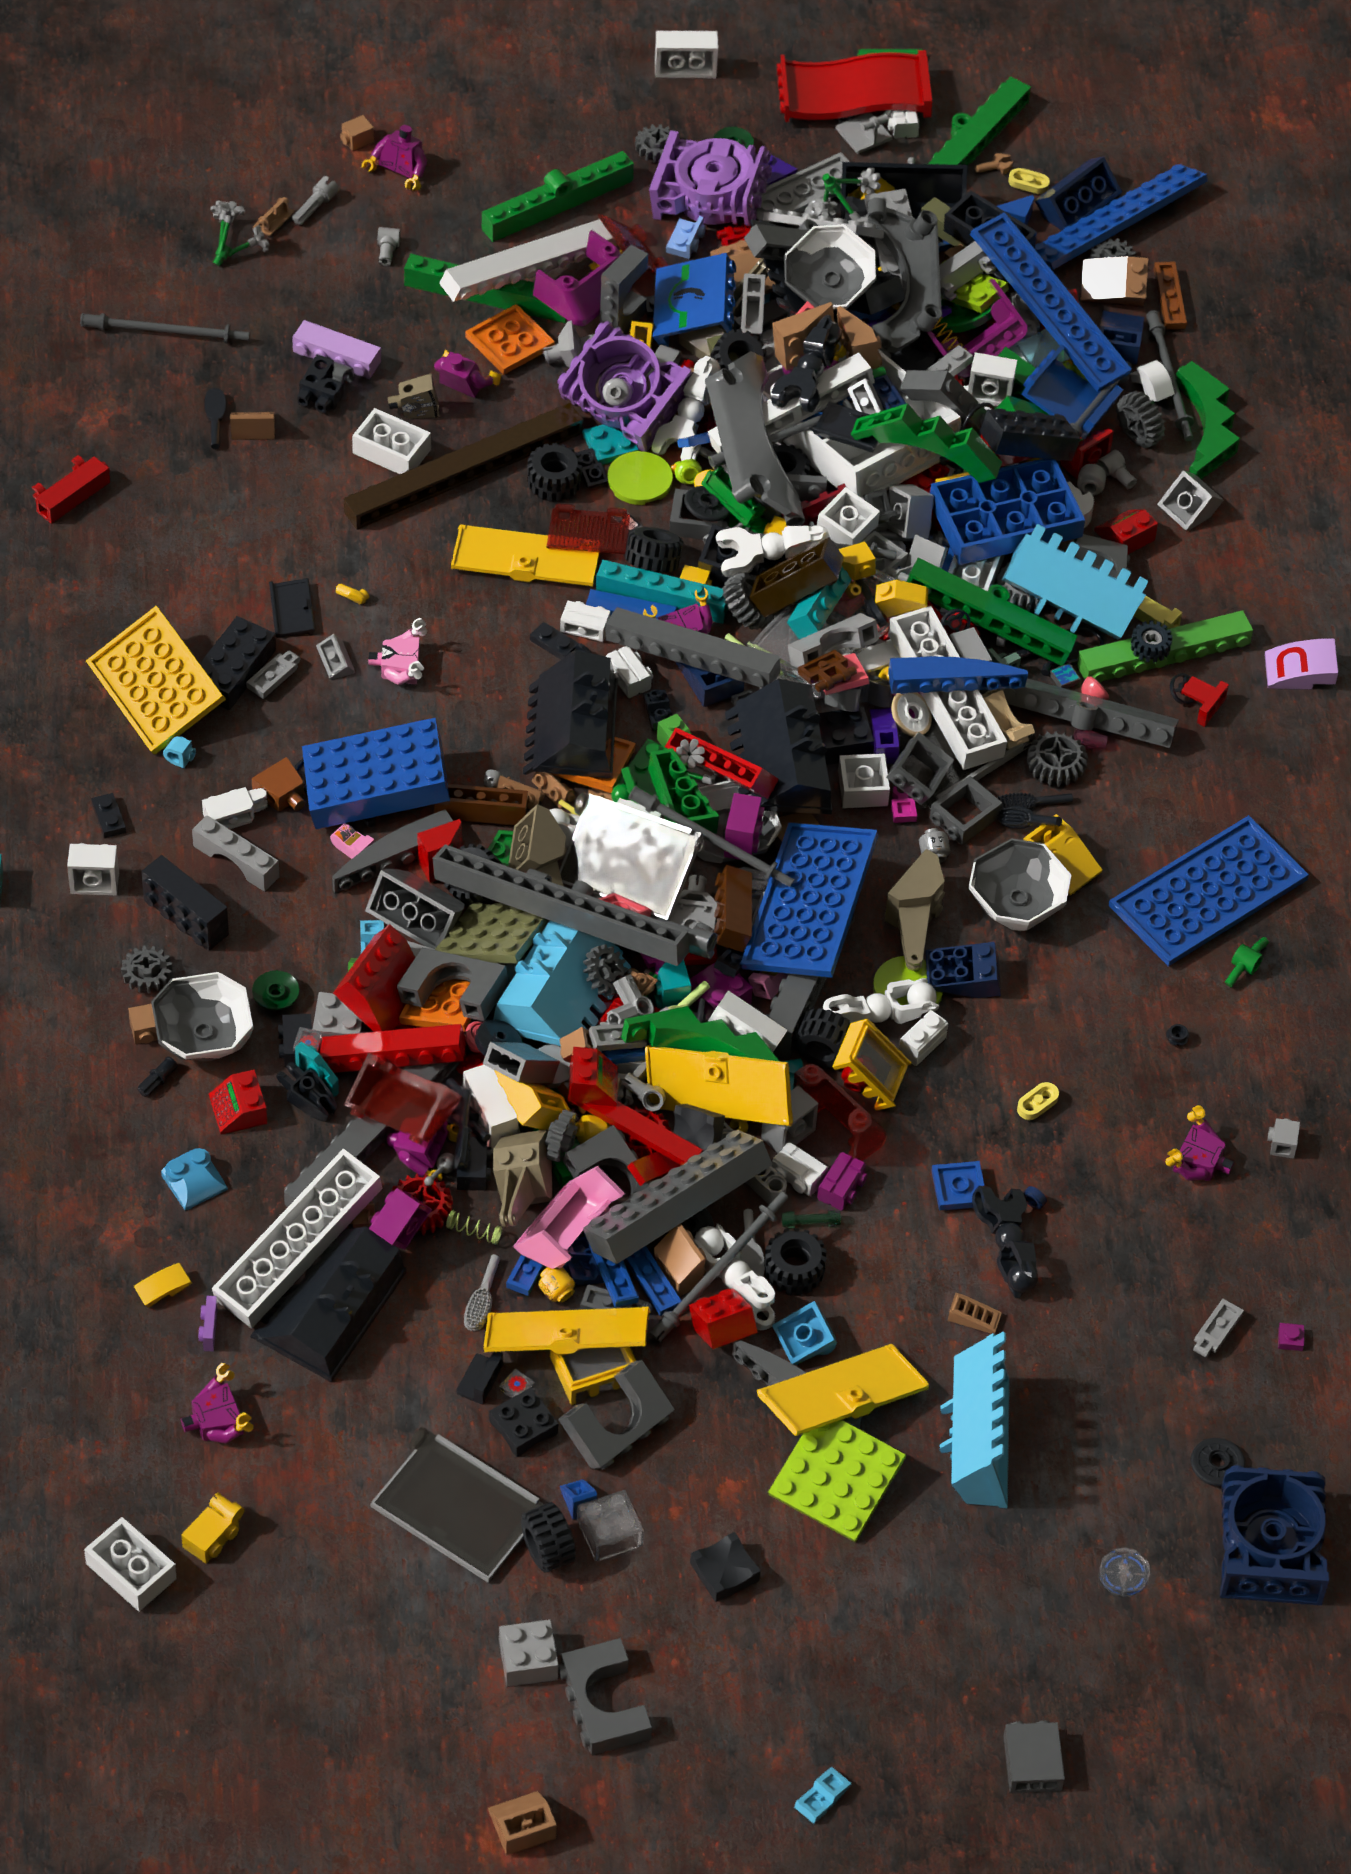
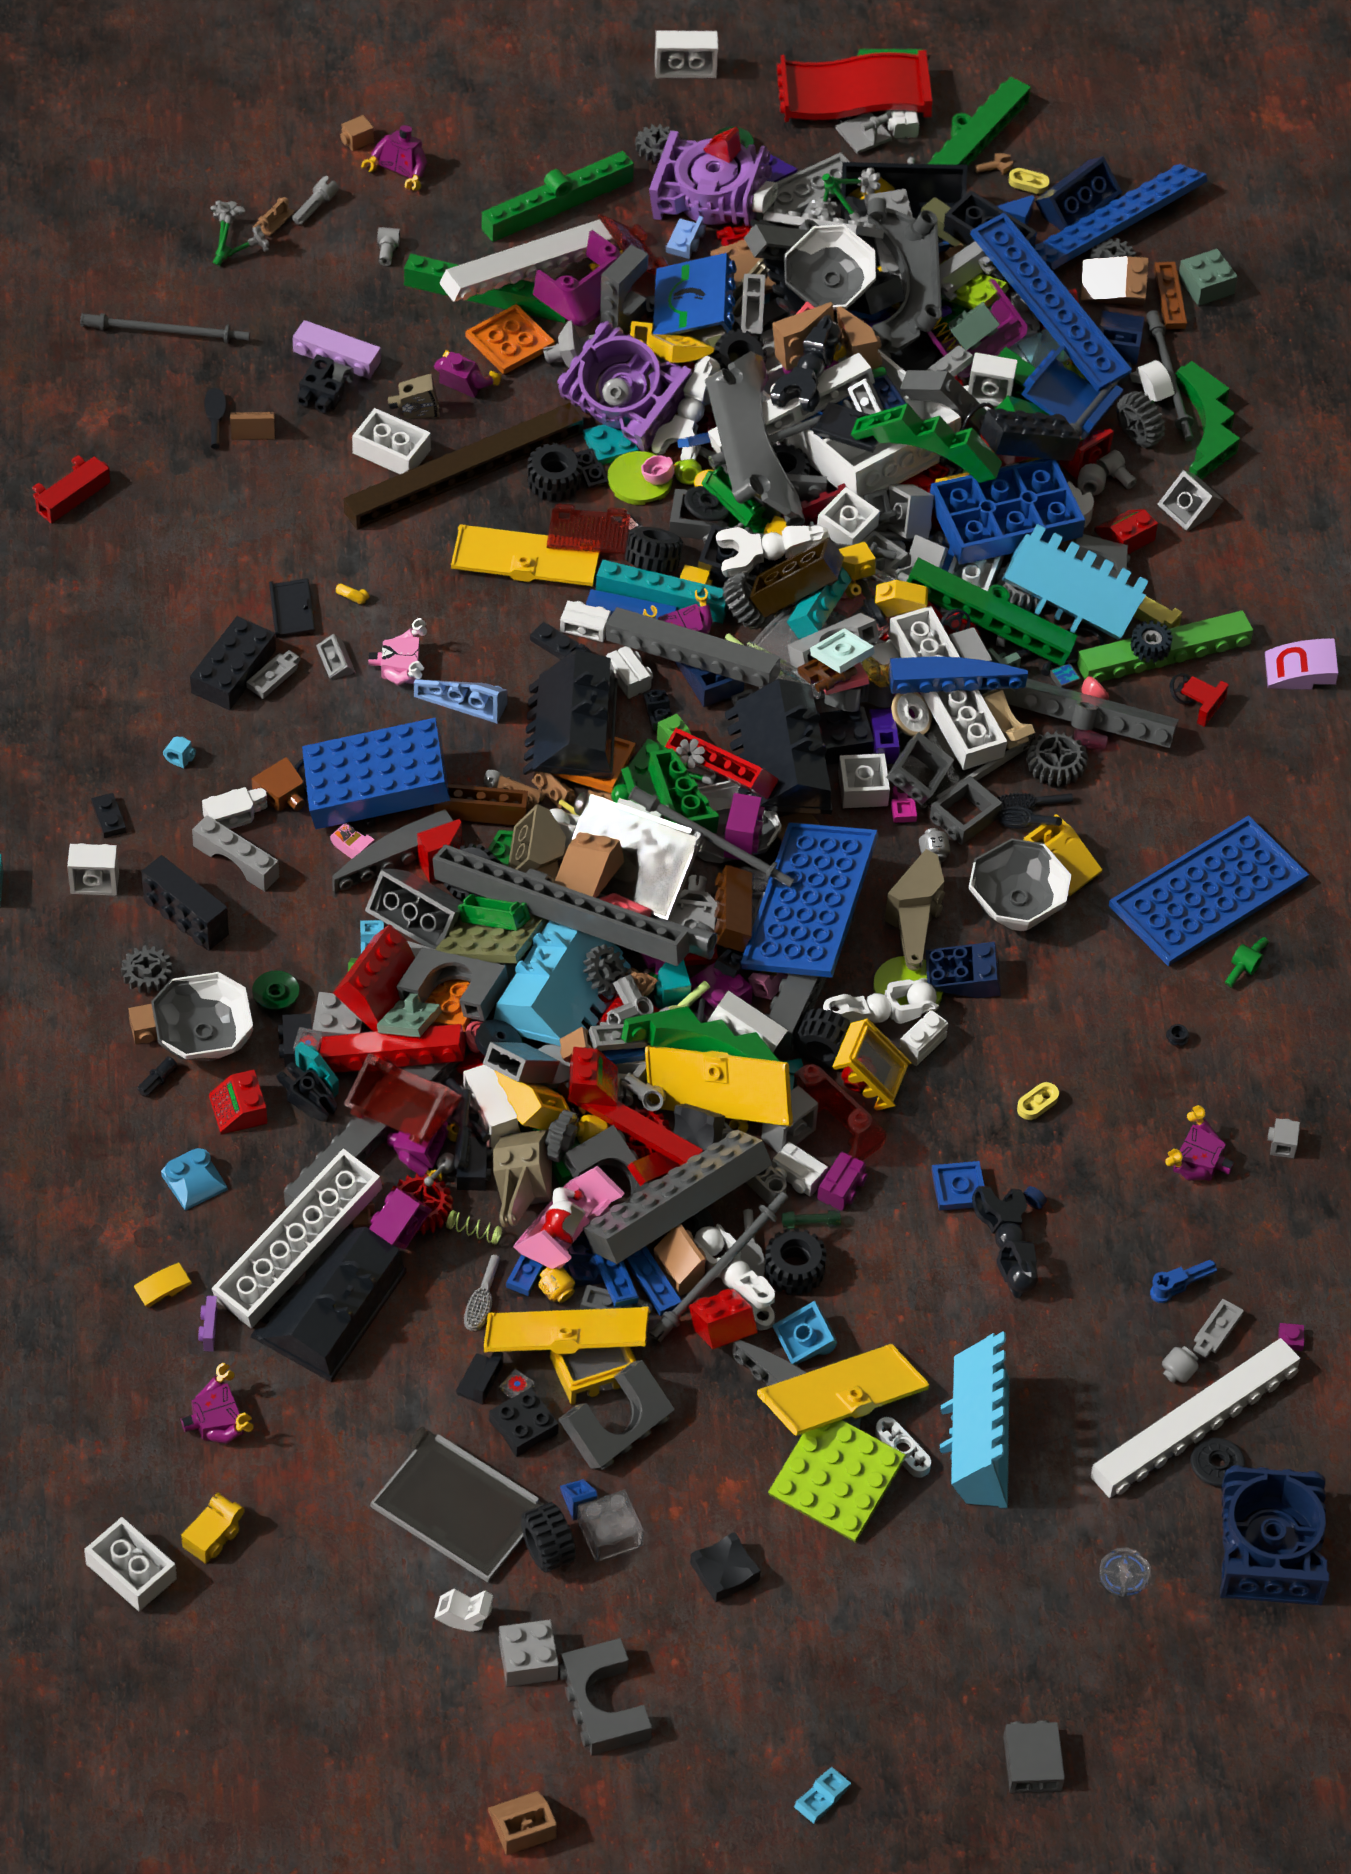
yellow plate [86,606,226,755] -> none
medium nougat slope [948,1293,1002,1334] -> none
none -> sand green hinge [377,993,442,1037]
none -> light blue wedge [414,679,508,723]
none -> white brick [435,1589,493,1631]
none -> green container [458,894,531,931]
none -> piece [539,1187,586,1244]
none -> medium nougat slope [554,832,624,898]
none -> bright pink hair [641,455,674,485]
none -> yellow slope [647,334,714,363]
none -> red slope [703,127,741,163]
none -> white beam [752,181,778,213]
none -> light aqua plate [810,628,875,674]
none -> clear yellow slope [862,656,890,687]
none -> white beam [875,1417,931,1477]
none -> sand green brick [948,301,1000,351]
none -> white brick [1091,1338,1300,1498]
none -> blue connector [1150,1260,1217,1303]
none -> light grey head [1162,1346,1199,1383]
none -> sand green brick [1178,249,1238,306]

